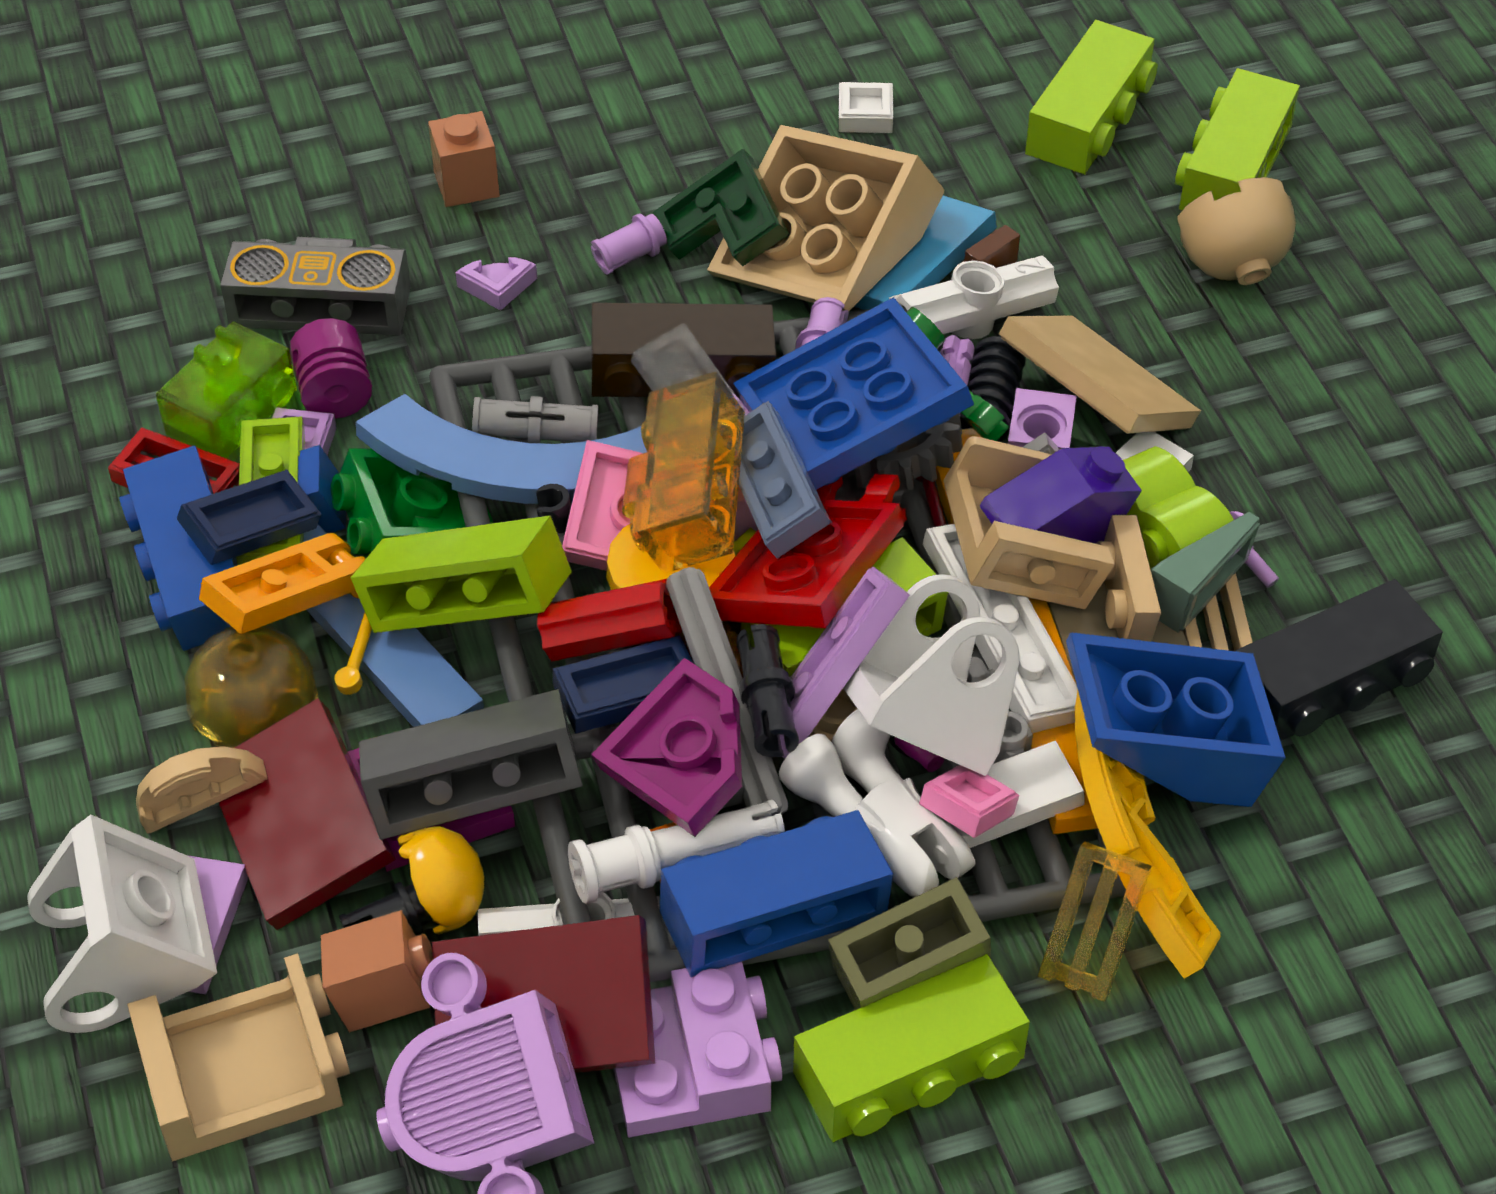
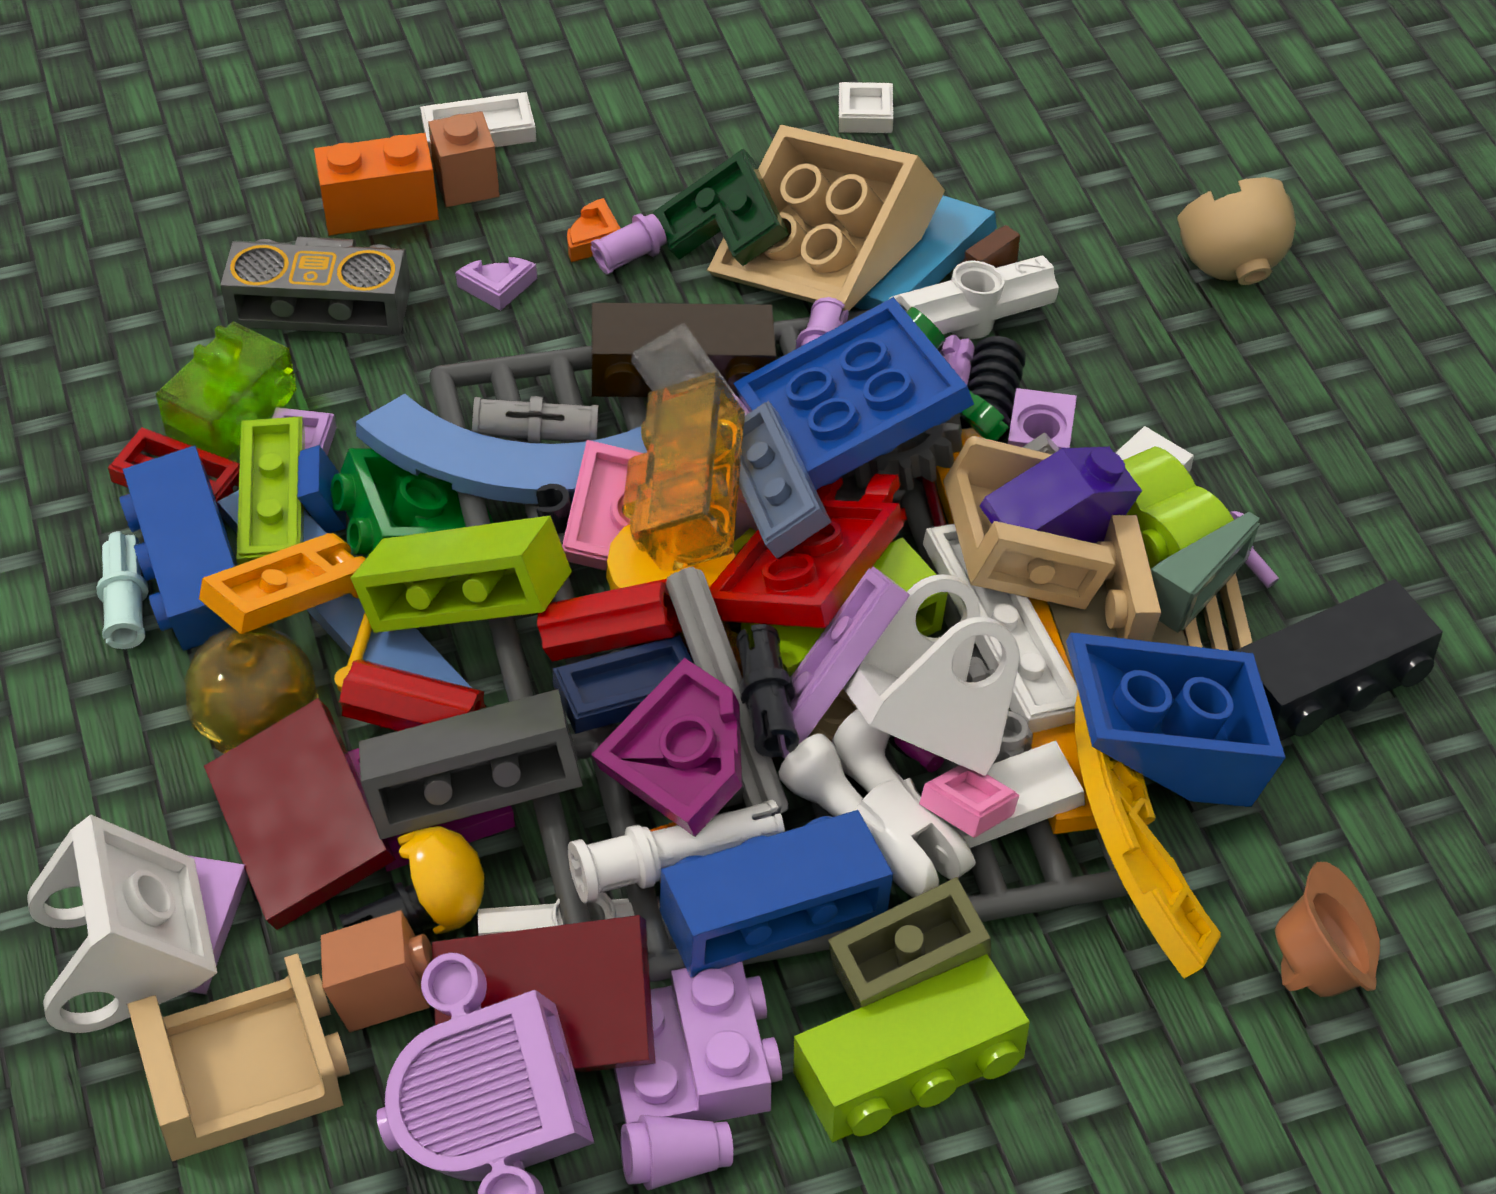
tan tile [136,746,268,834] -> none
dark blue tile [177,470,322,565] -> none
magenta piece [290,318,372,419] -> none
tan tile [999,316,1201,434] -> none
lime brick [1025,19,1158,175] -> none
clear yellow tile [1038,841,1152,1002] -> none
lime brick [1175,68,1300,210] -> none
none -> light aqua axle [96,531,149,649]
none -> orange slope [314,133,439,236]
none -> red axle [339,659,486,731]
none -> white tile [420,92,537,156]
none -> orange tile [567,198,621,262]
none -> lavender cone [620,1115,733,1190]
none -> nougat piece [1275,862,1380,997]

